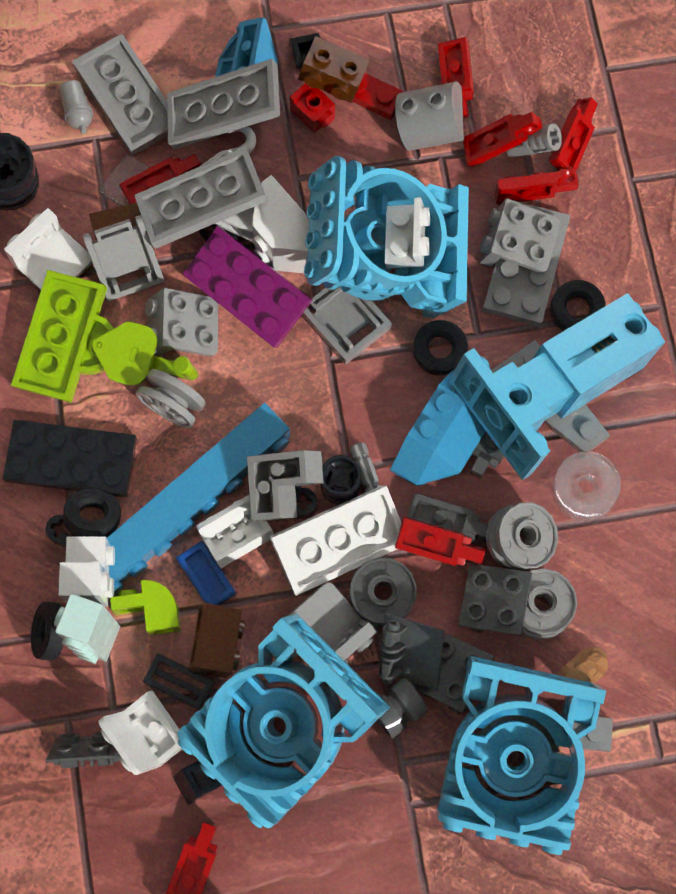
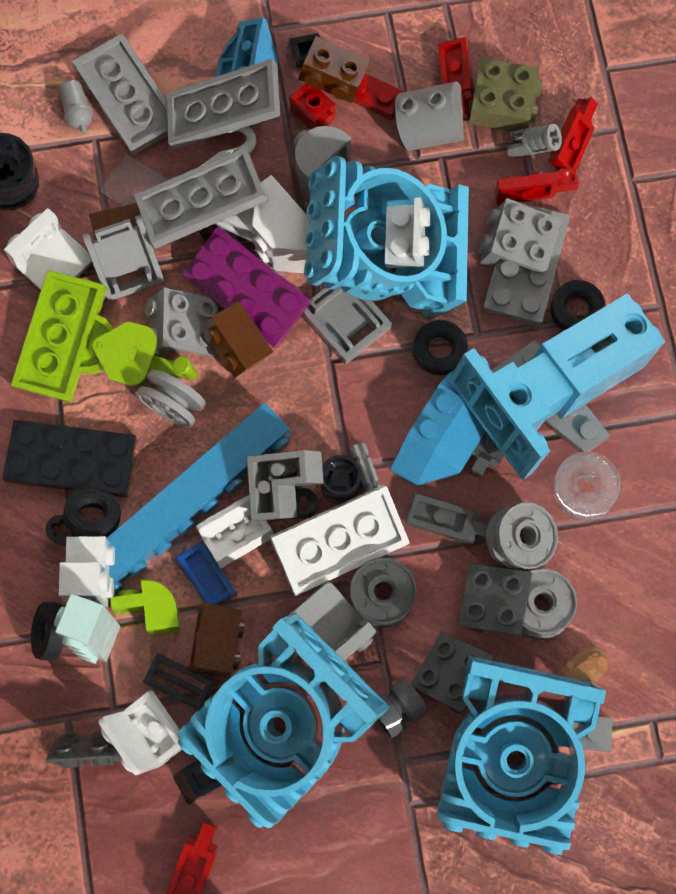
red hinge [119,154,201,204] -> none
dark grey hinge [378,613,445,690] -> none
red hinge [395,516,486,566] -> none
red hinge [463,112,543,168] -> none
none -> reddish brown brick [201,301,273,378]
none -> light grey brick [294,126,351,202]
none -> olive brick [469,58,543,131]

